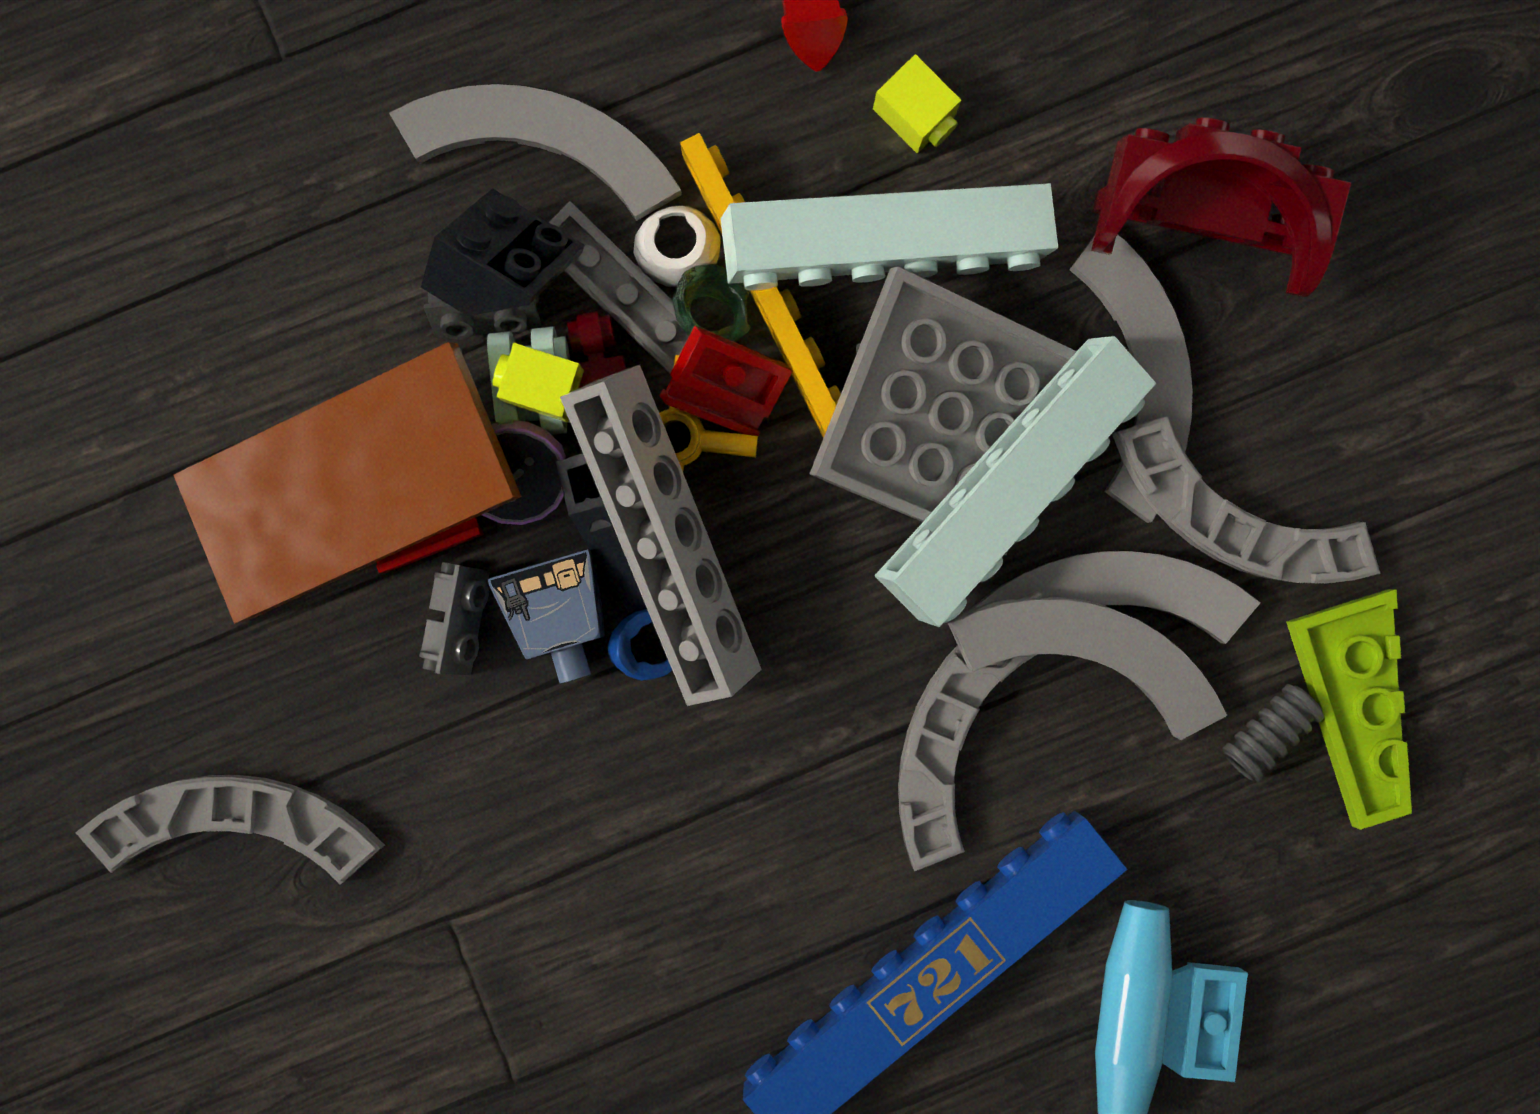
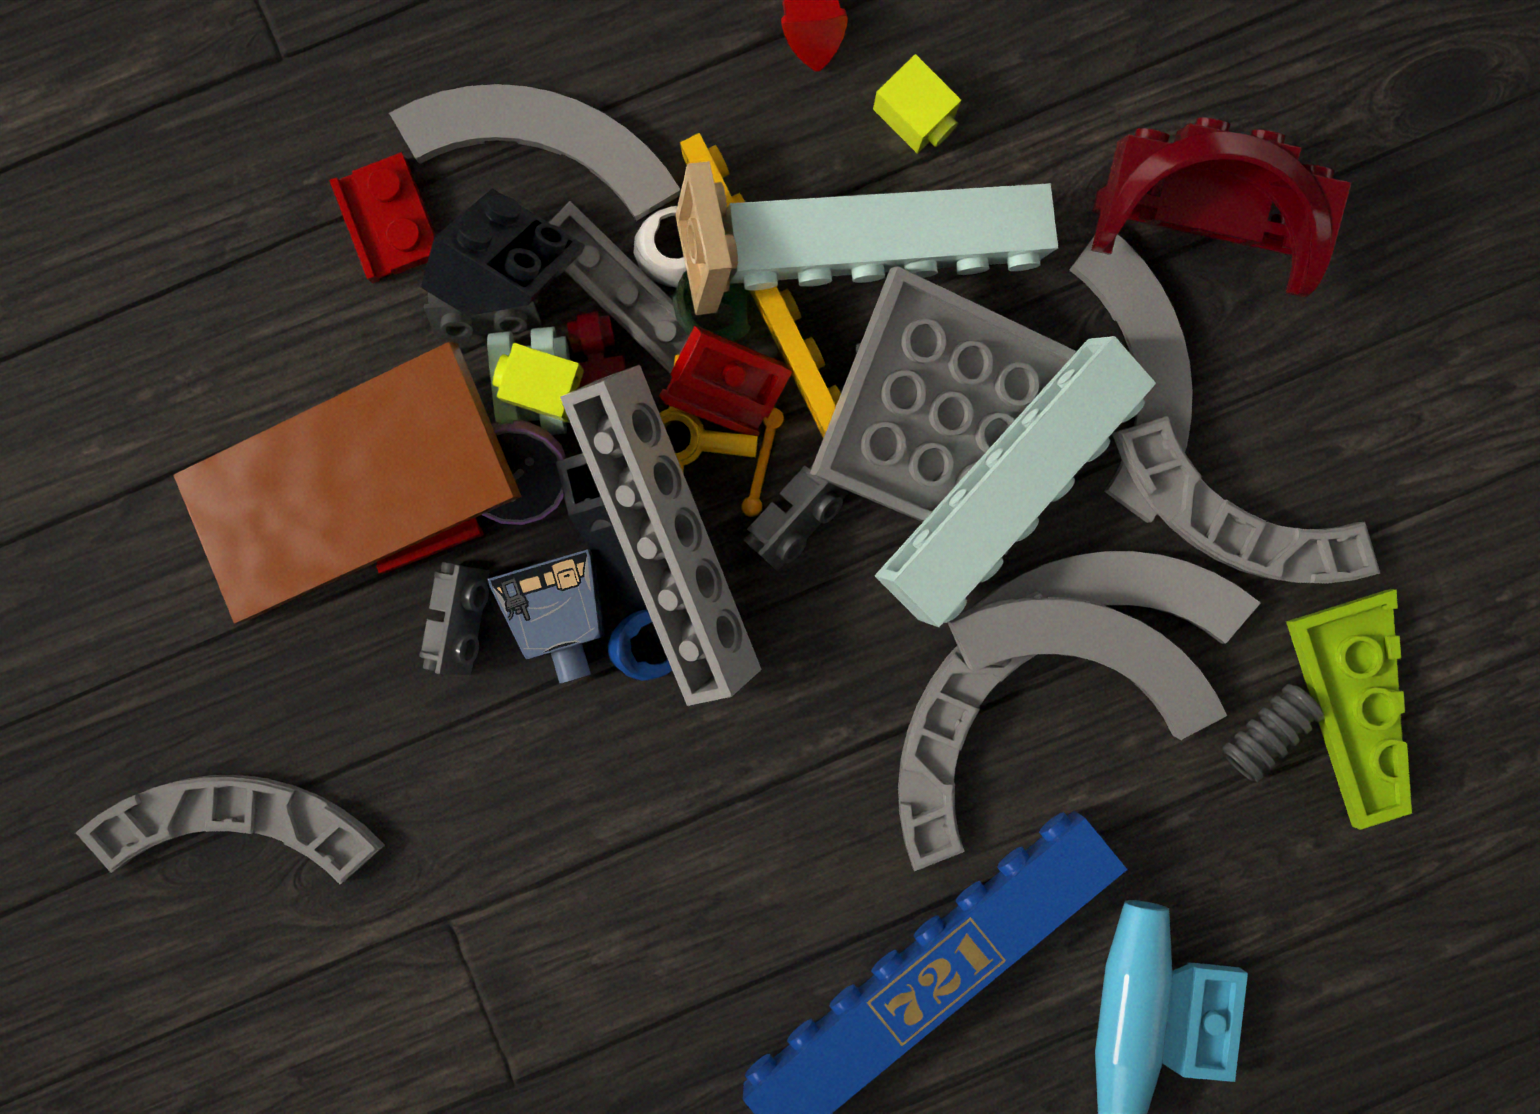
none -> red plate [329,152,436,284]
none -> tan plate [675,161,738,315]
none -> light orange hinge [741,408,784,517]
none -> dark grey hinge [743,463,848,571]

